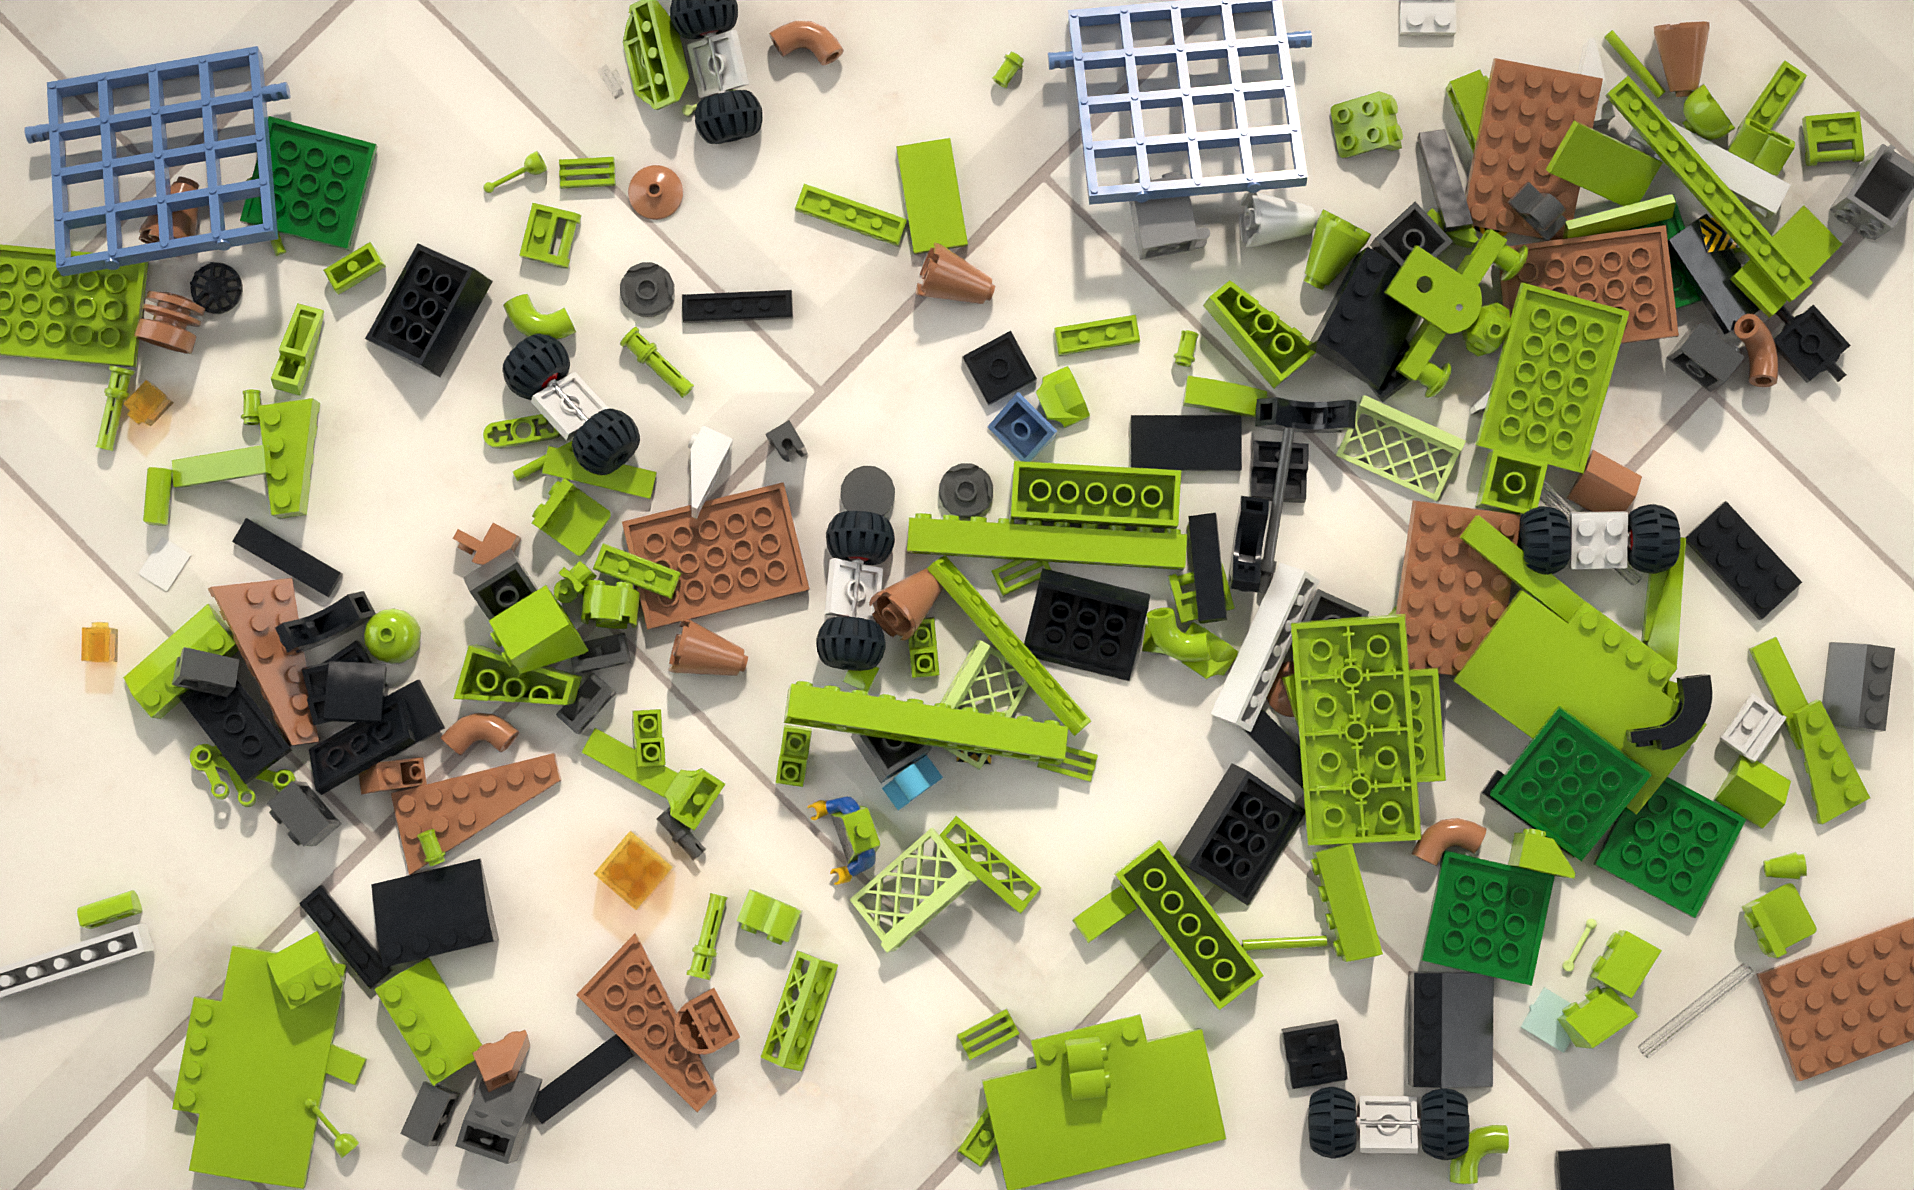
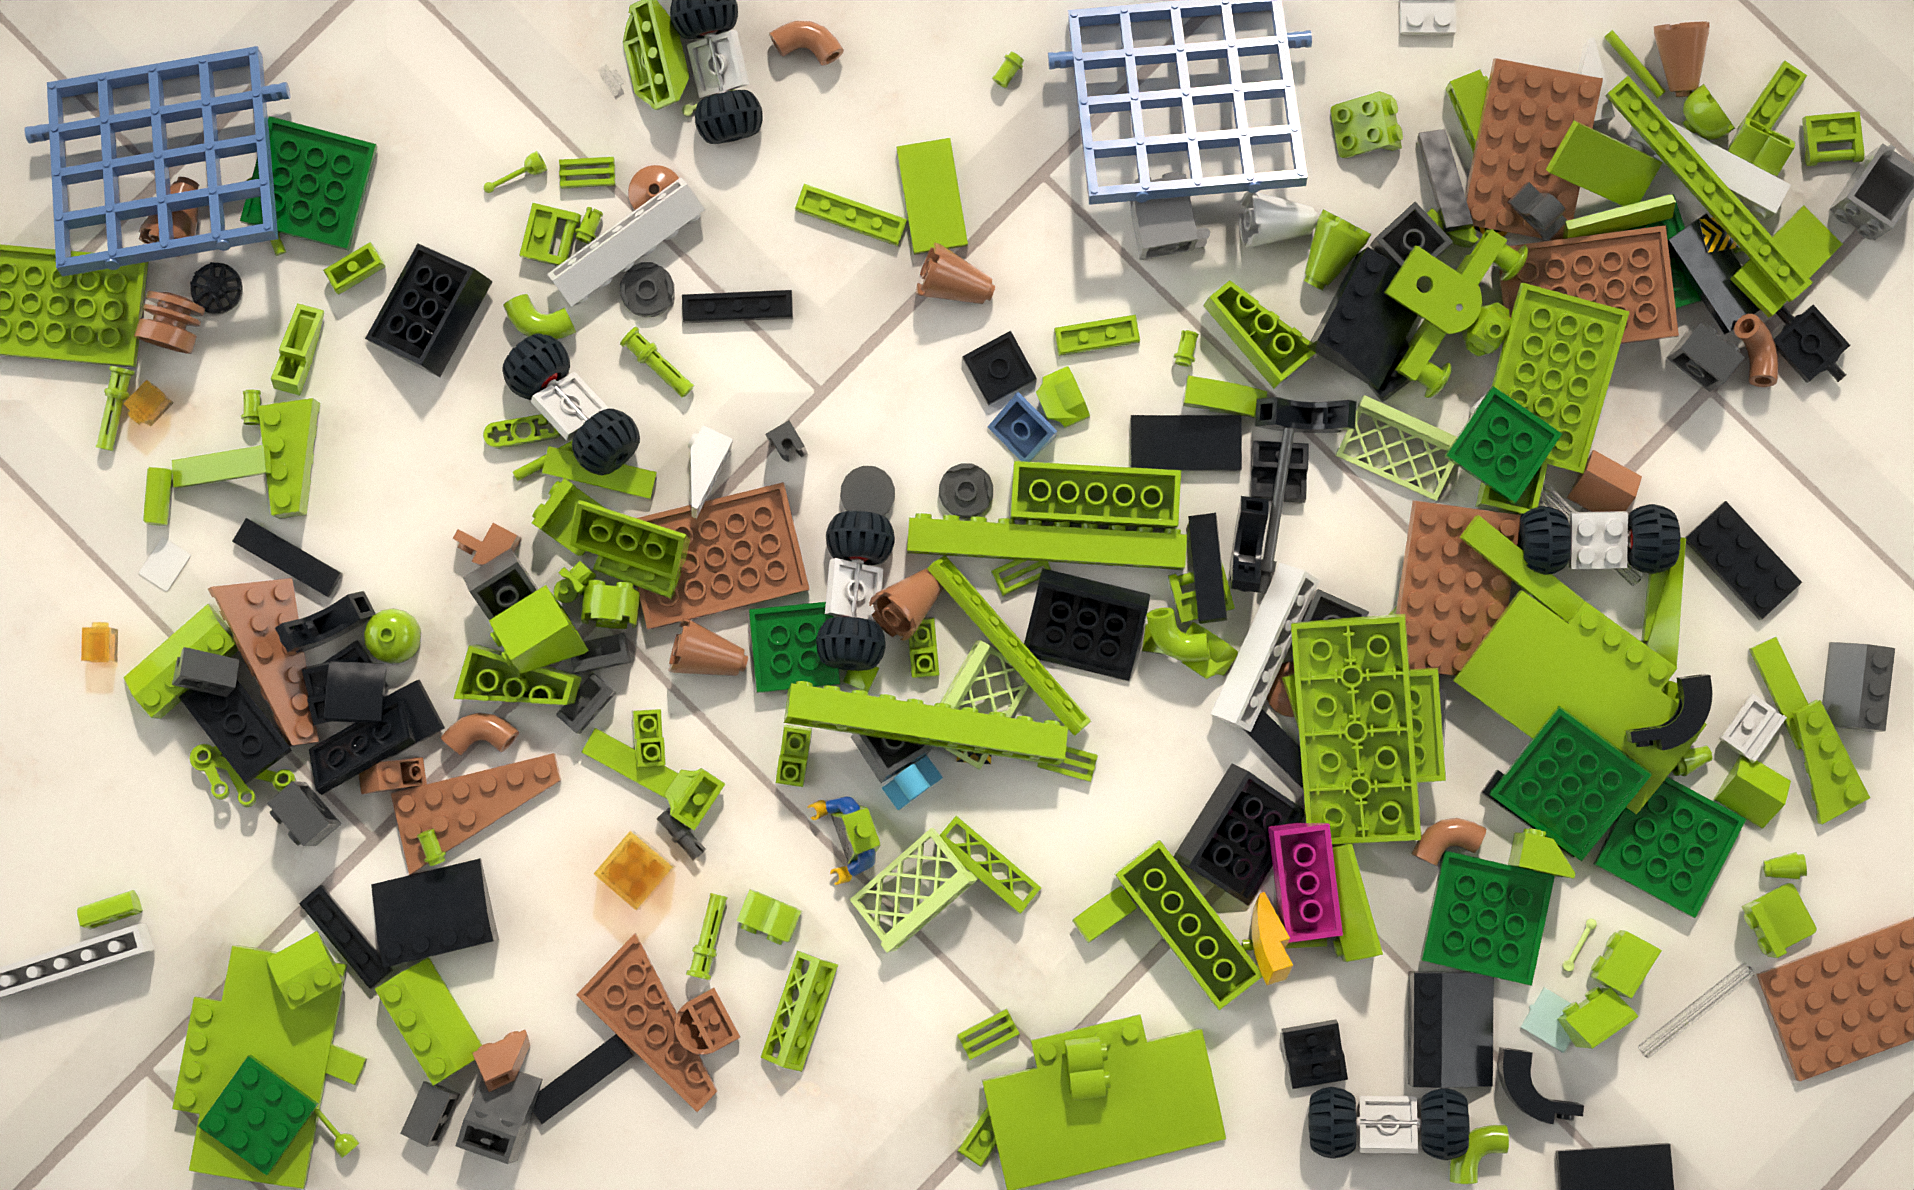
none -> green plate [198,1055,319,1176]
none -> white brick [548,177,705,307]
none -> lime slope [570,500,690,580]
none -> lime pin [575,207,603,244]
none -> green plate [749,602,840,693]
none -> yellow slope [1251,892,1293,985]
none -> dark pink slope [1268,823,1343,943]
none -> green plate [1444,386,1562,504]
none -> black arch [1498,1047,1584,1124]
none -> lime cone [1672,745,1713,777]

